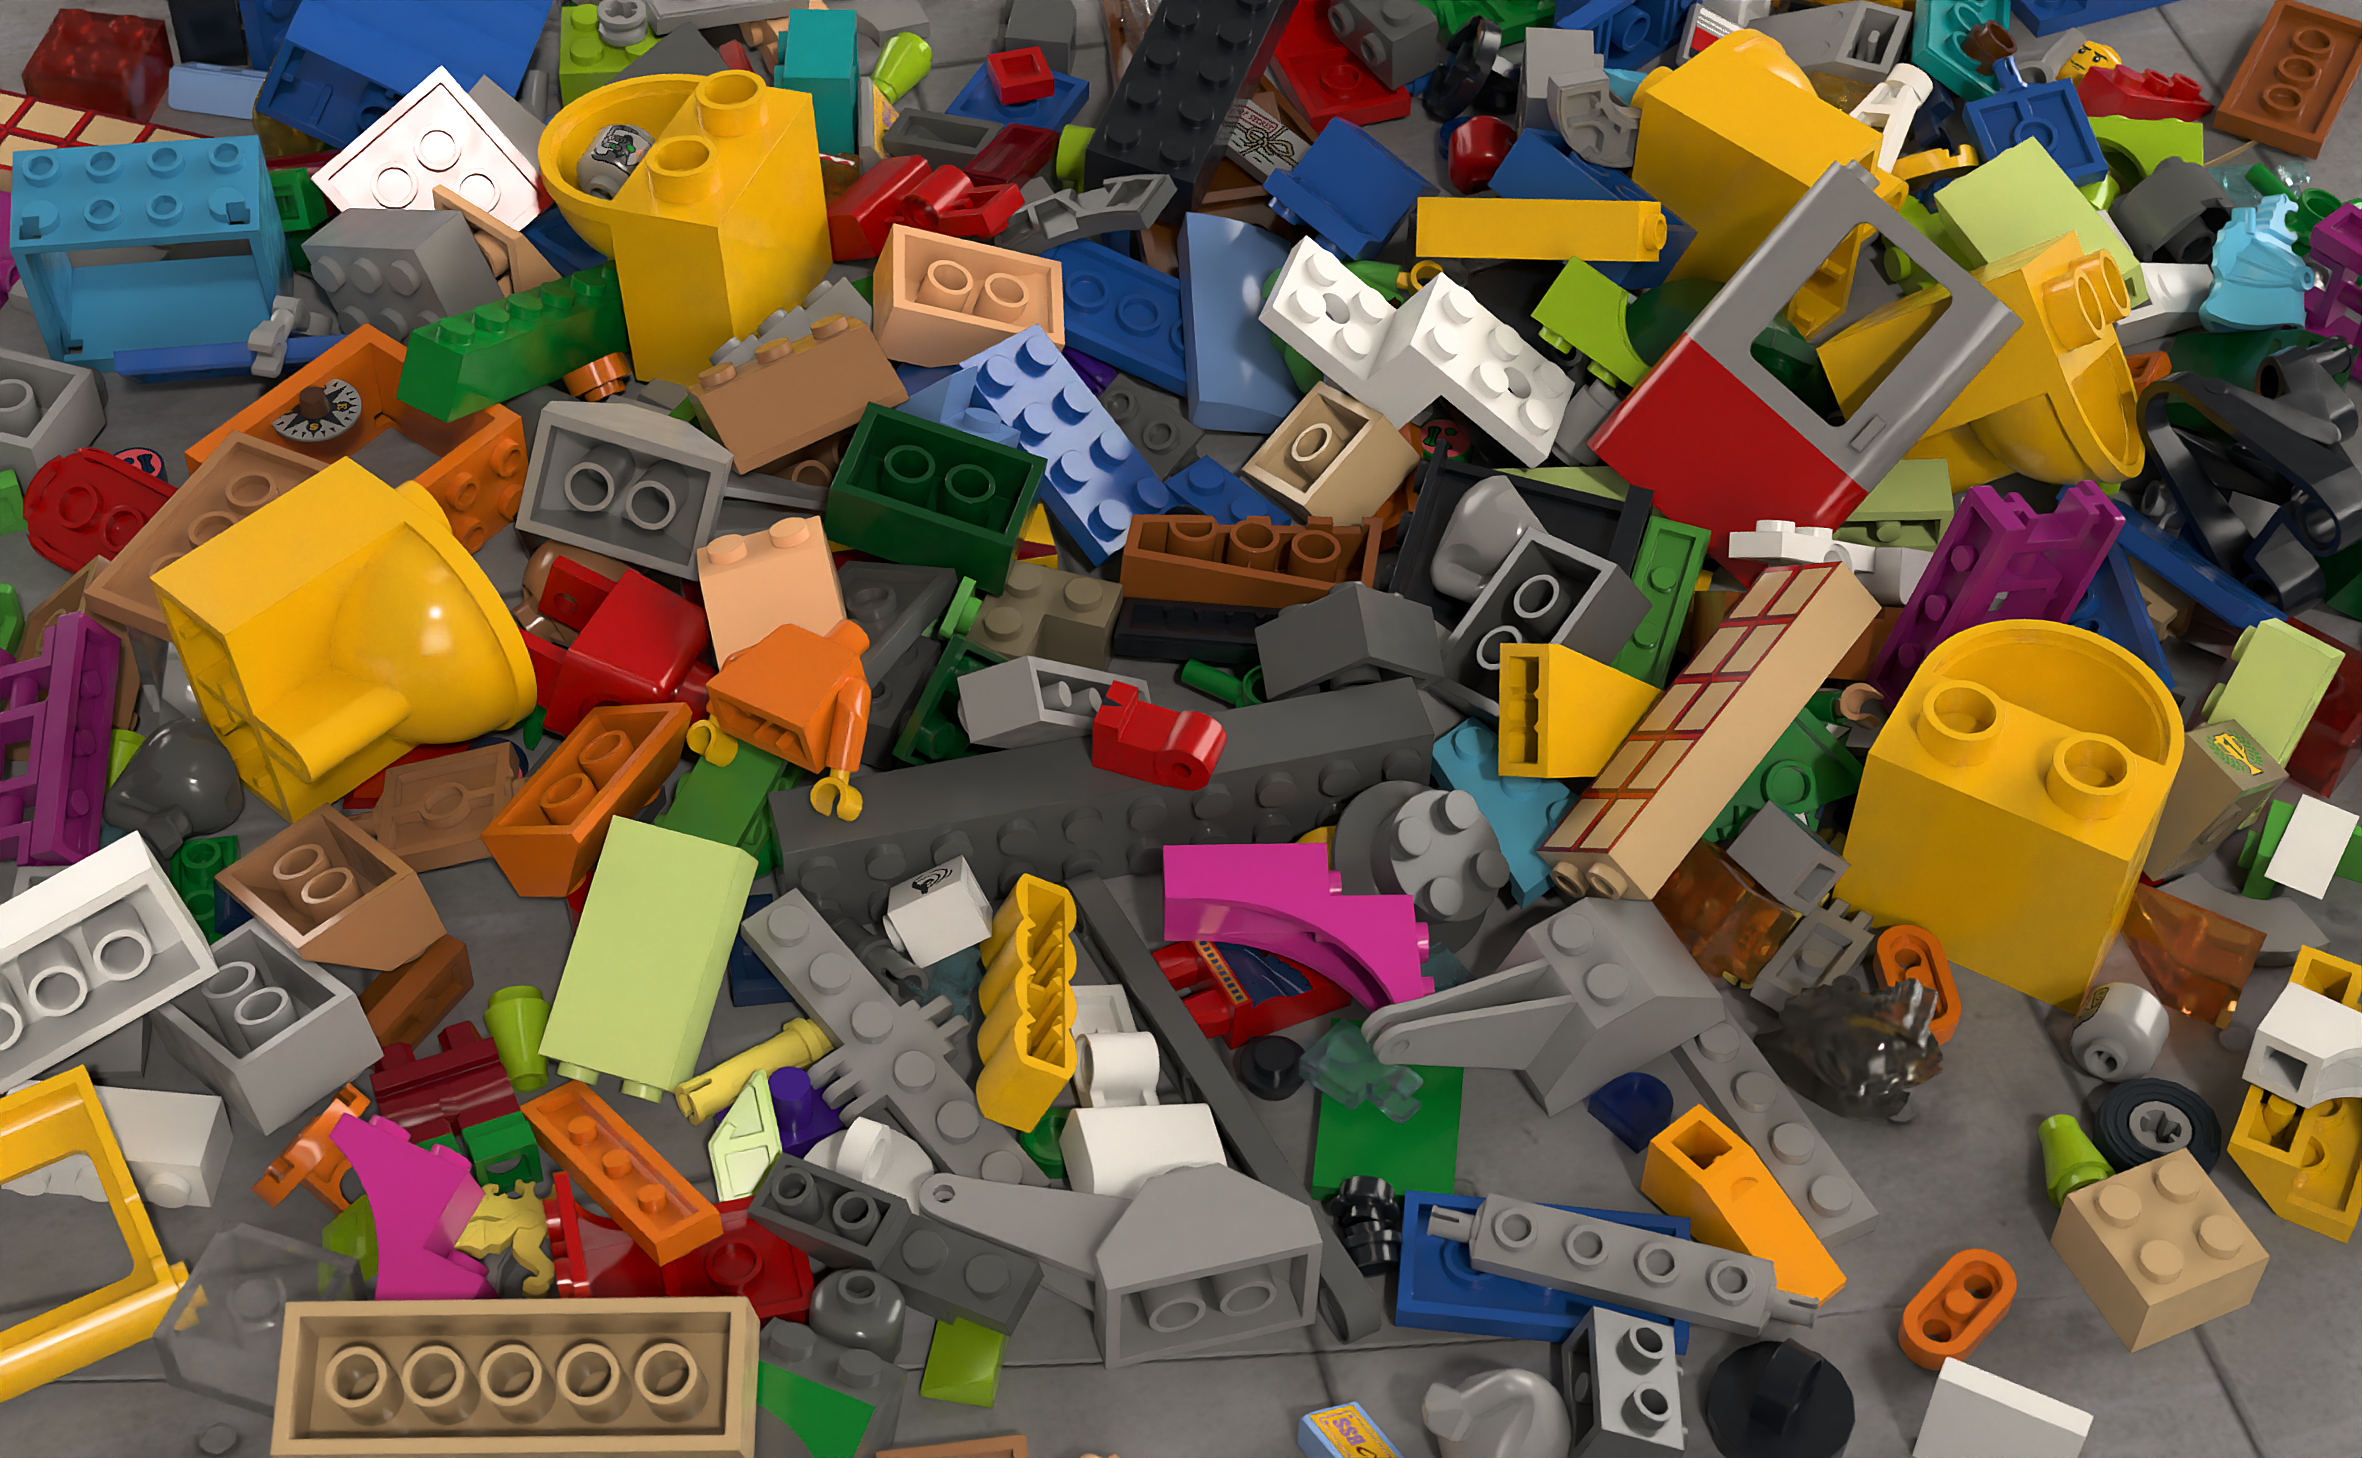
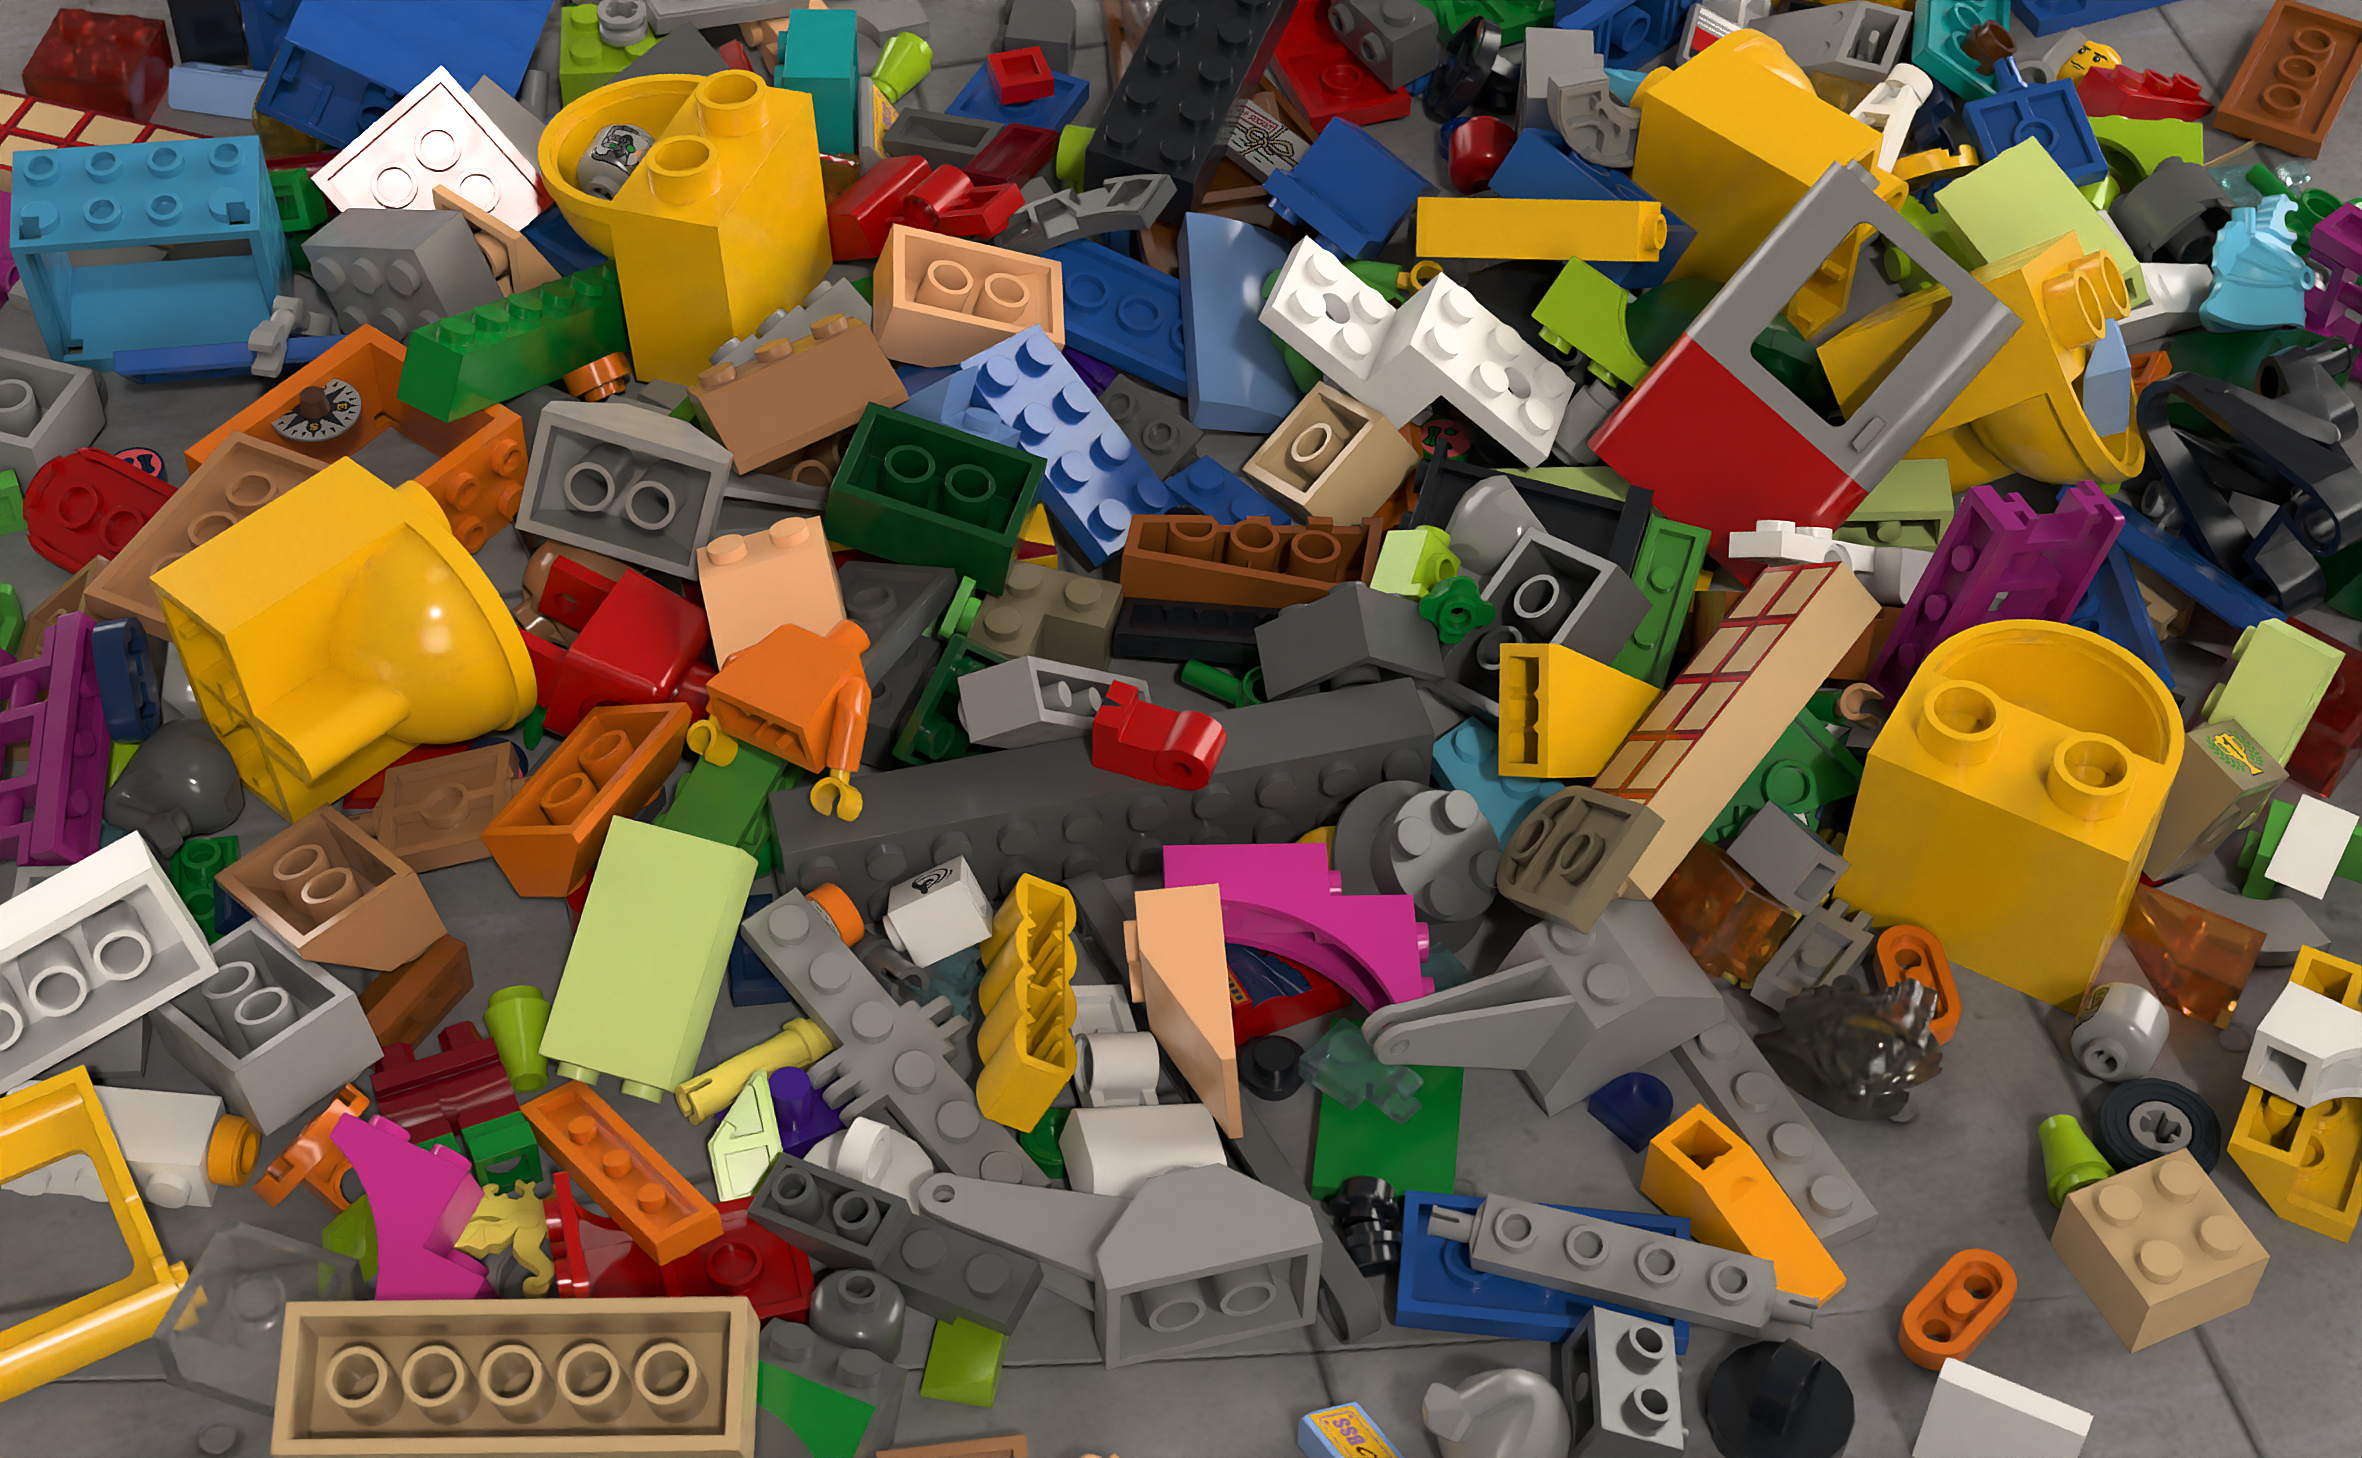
none -> dark blue beam [92,617,161,743]
none -> light orange tile [207,1114,261,1188]
none -> orange tile [804,882,865,948]
none -> light nougat slope [1123,883,1244,1139]
none -> lime brick [1369,525,1461,627]
none -> green plate [1419,576,1495,644]
none -> dark tan tile [1497,785,1665,936]
none -> light blue slope [2082,317,2131,437]

